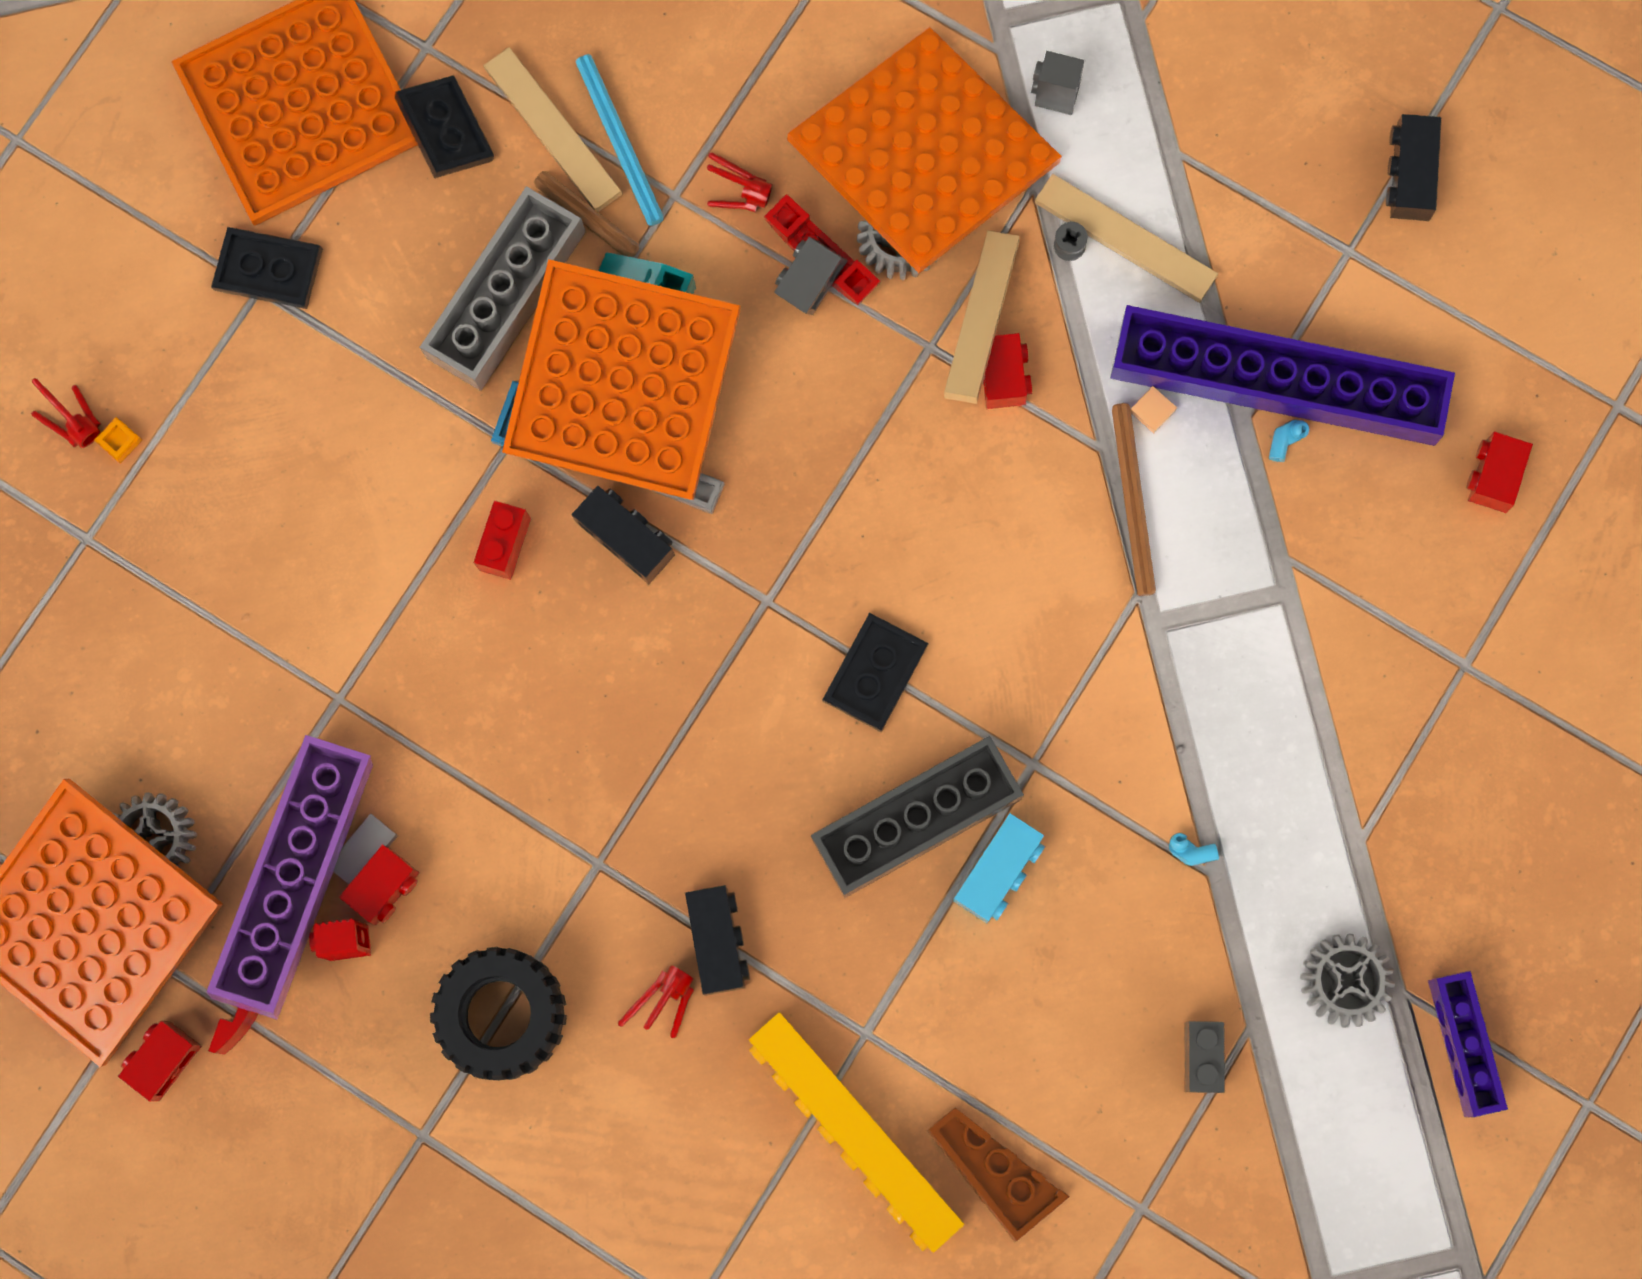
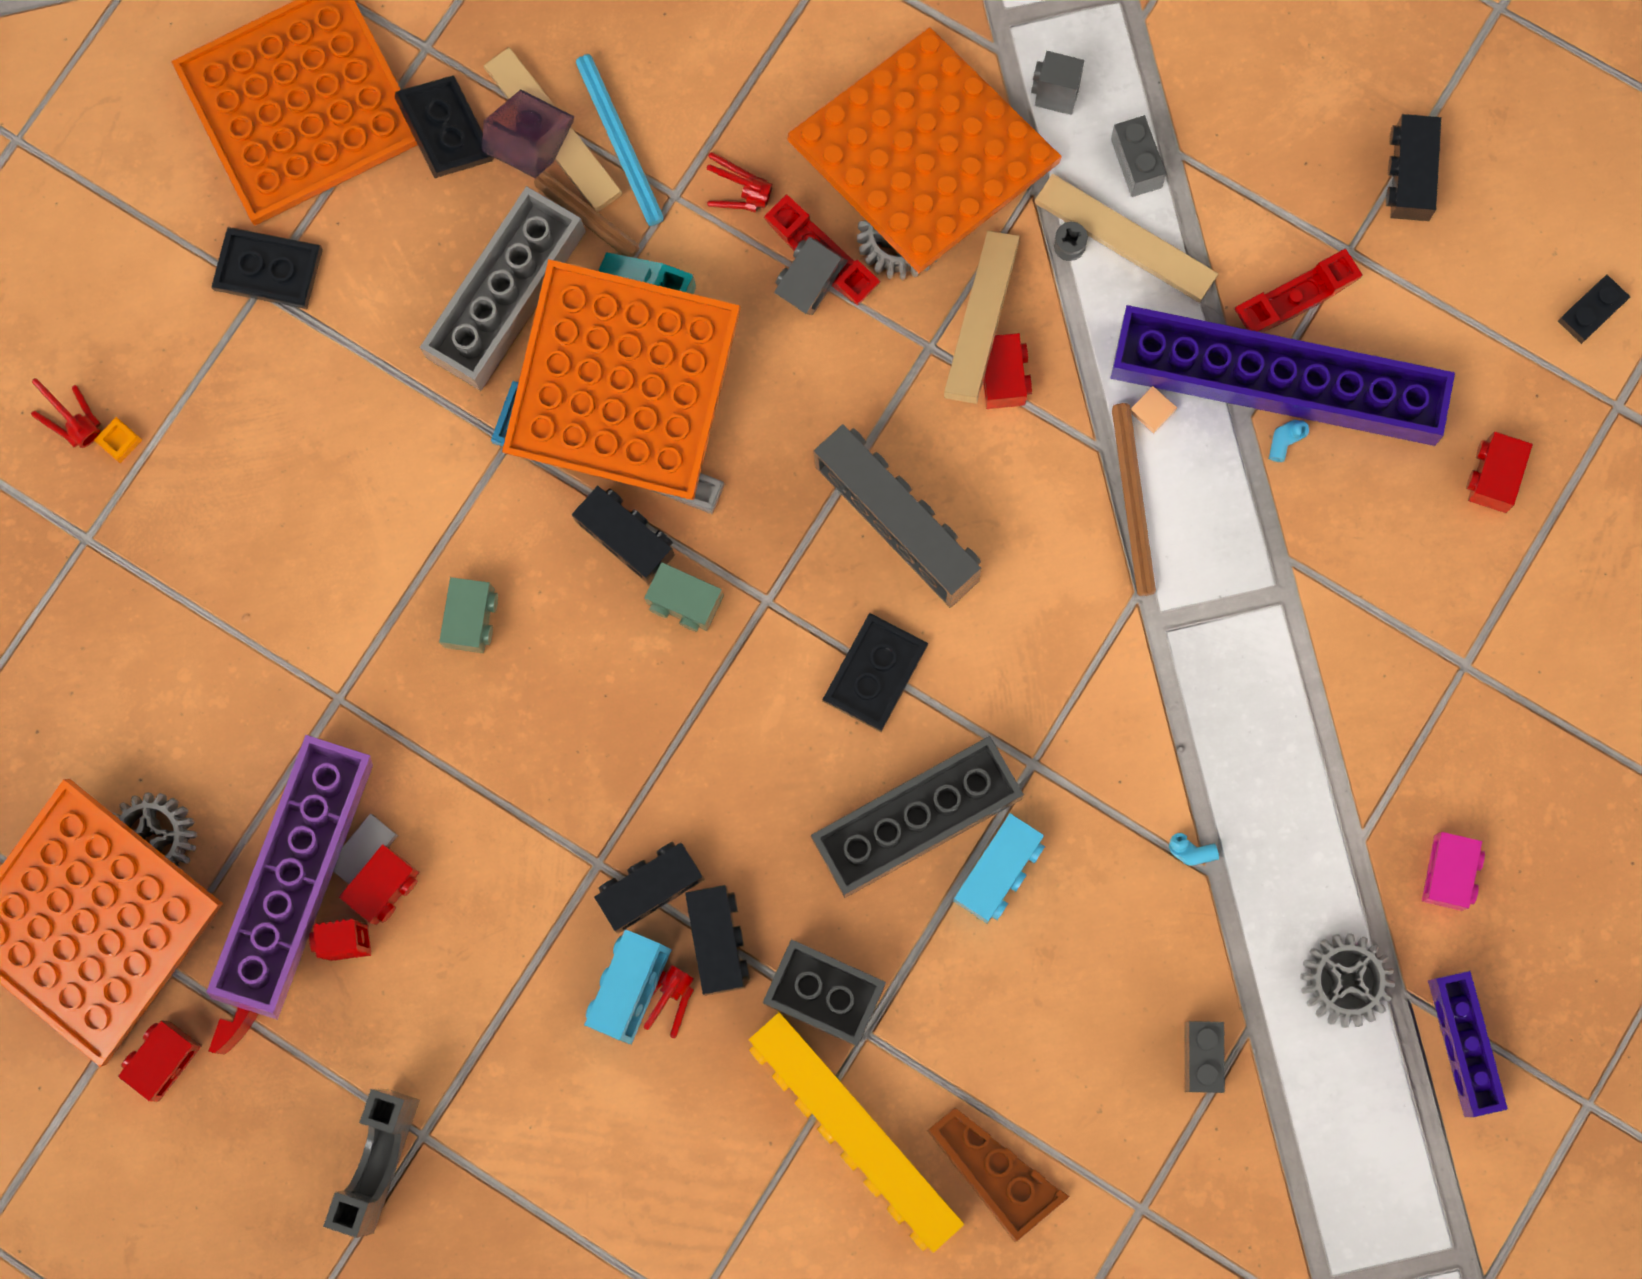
black tyre [430,947,567,1081] -> none
red brick [473,500,531,580] -> none
none -> dark grey arch [323,1089,420,1238]
none -> sand green brick [439,577,498,653]
none -> slope [482,89,574,178]
none -> medium azure brick [584,929,672,1045]
none -> black brick [594,842,705,934]
none -> sand green brick [644,562,724,632]
none -> dark grey brick [763,939,886,1047]
none -> dark grey brick [813,424,981,608]
none -> dark grey brick [1111,115,1166,197]
none -> red slope [1234,248,1363,333]
none -> dark pink brick [1421,832,1485,911]
none -> black plate [1558,274,1631,344]

